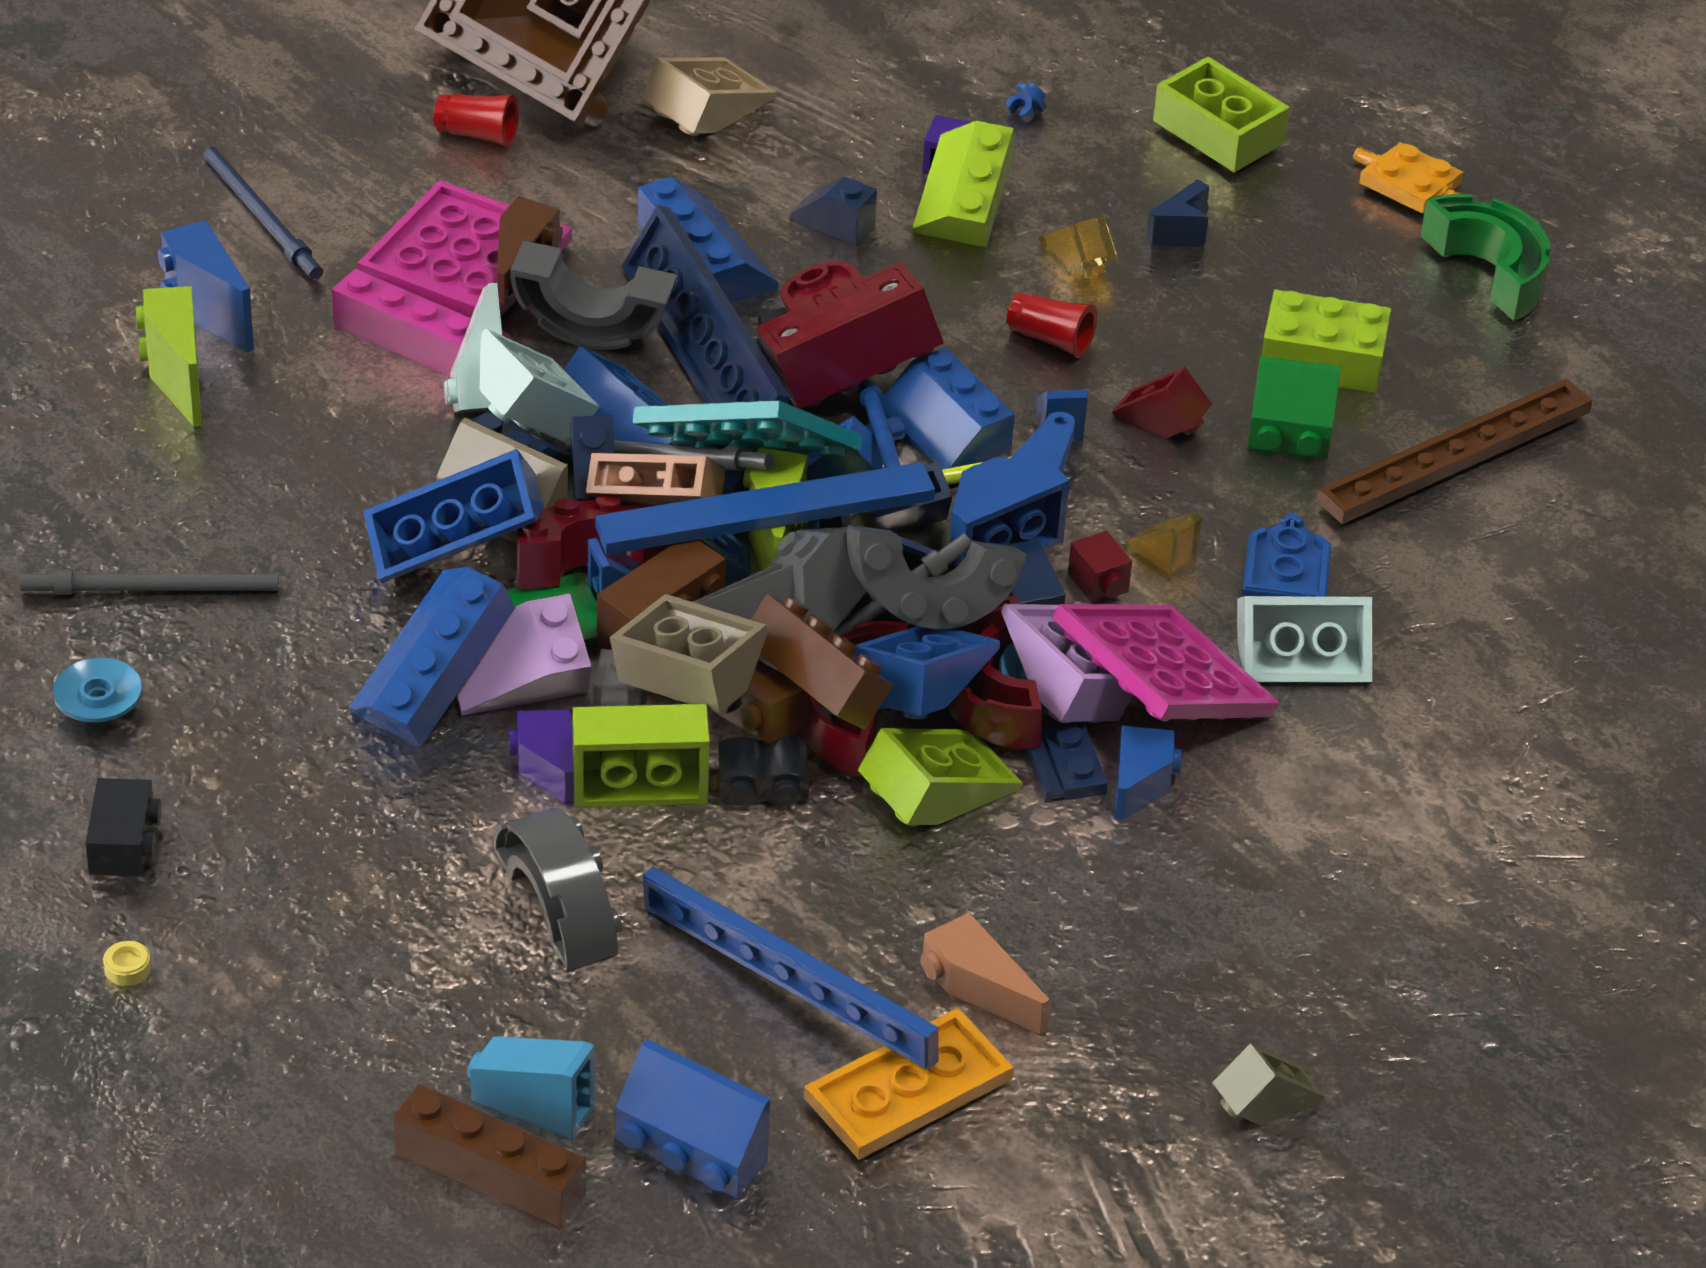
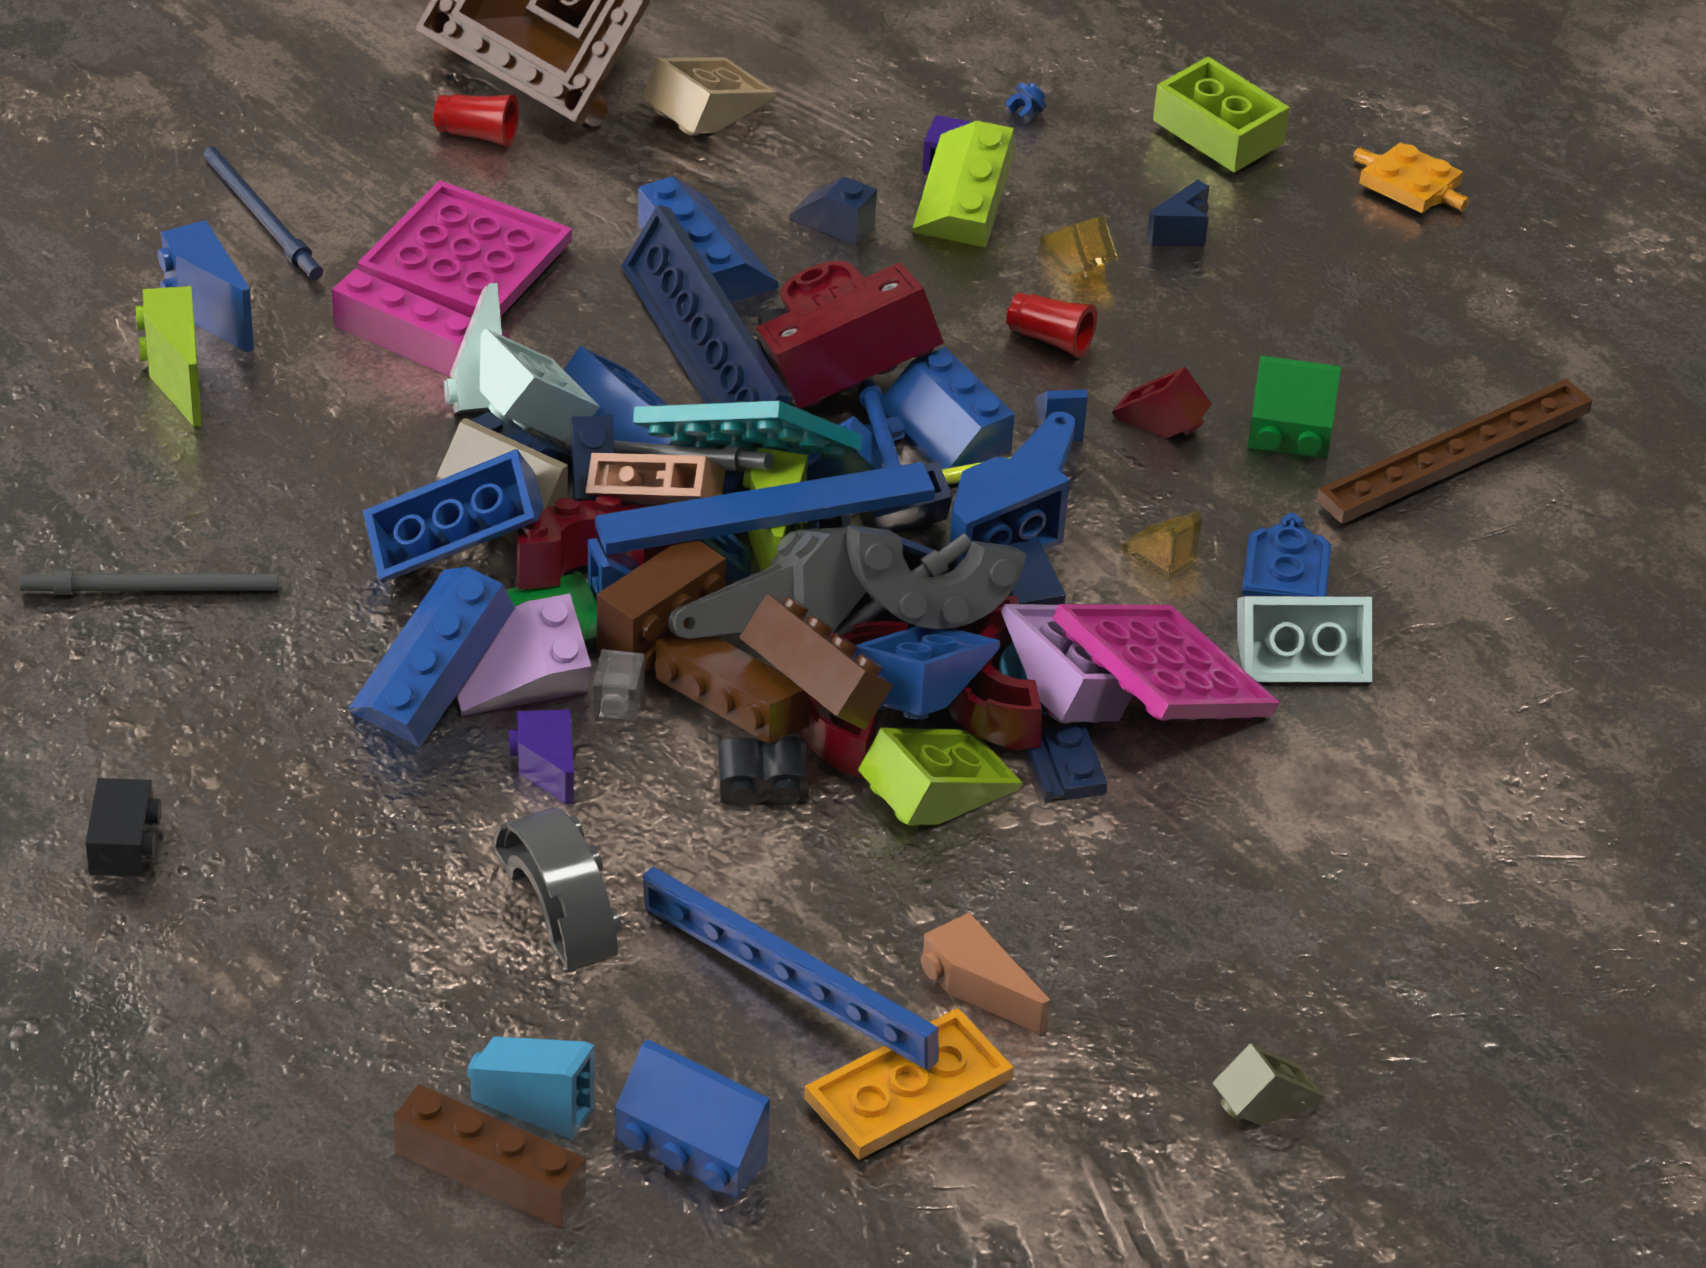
dark azure dish [53,657,142,722] -> none
light yellow tile [103,941,151,986] -> none
reddish brown slope [497,196,563,305] -> none
dark grey brick [511,240,677,350] -> none
lime brick [573,704,709,808] -> none
dark tan slope [610,594,768,714] -> none
dark red brick [1068,531,1132,604] -> none
blue slope [1115,726,1182,820] -> none
lime brick [1261,289,1391,393] -> none
green brick [1420,194,1551,321] -> none

